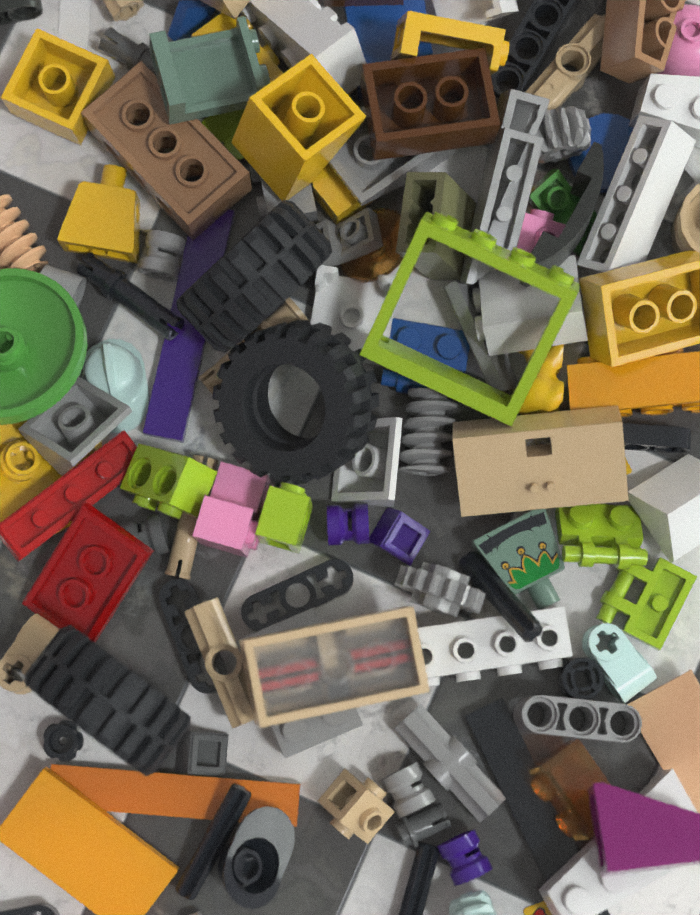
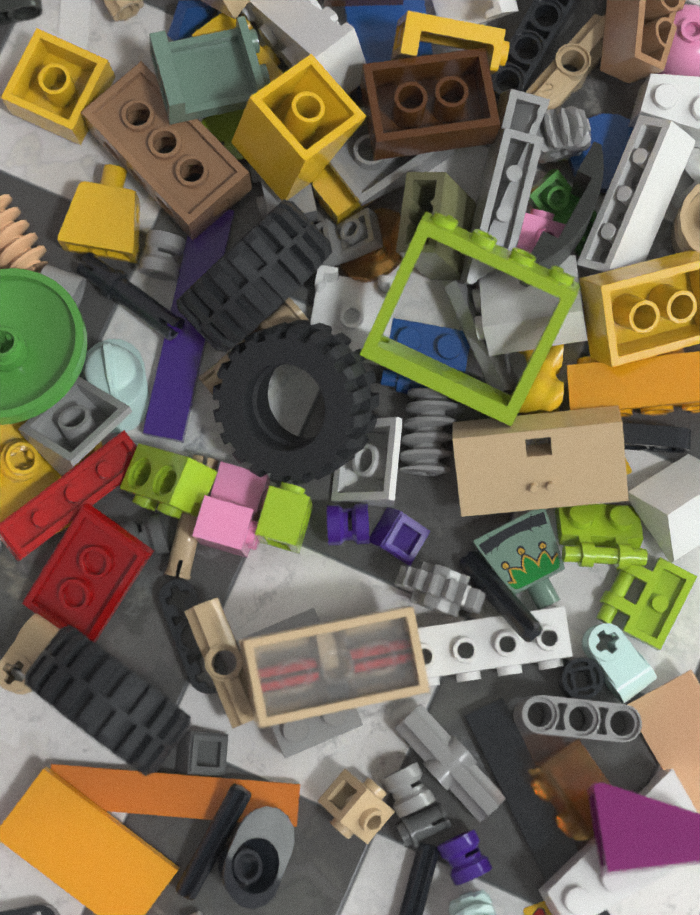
black plate [43,720,84,762] -> none
dark grey pin [98,27,156,75] -> none
black beam [241,559,354,631] -> none

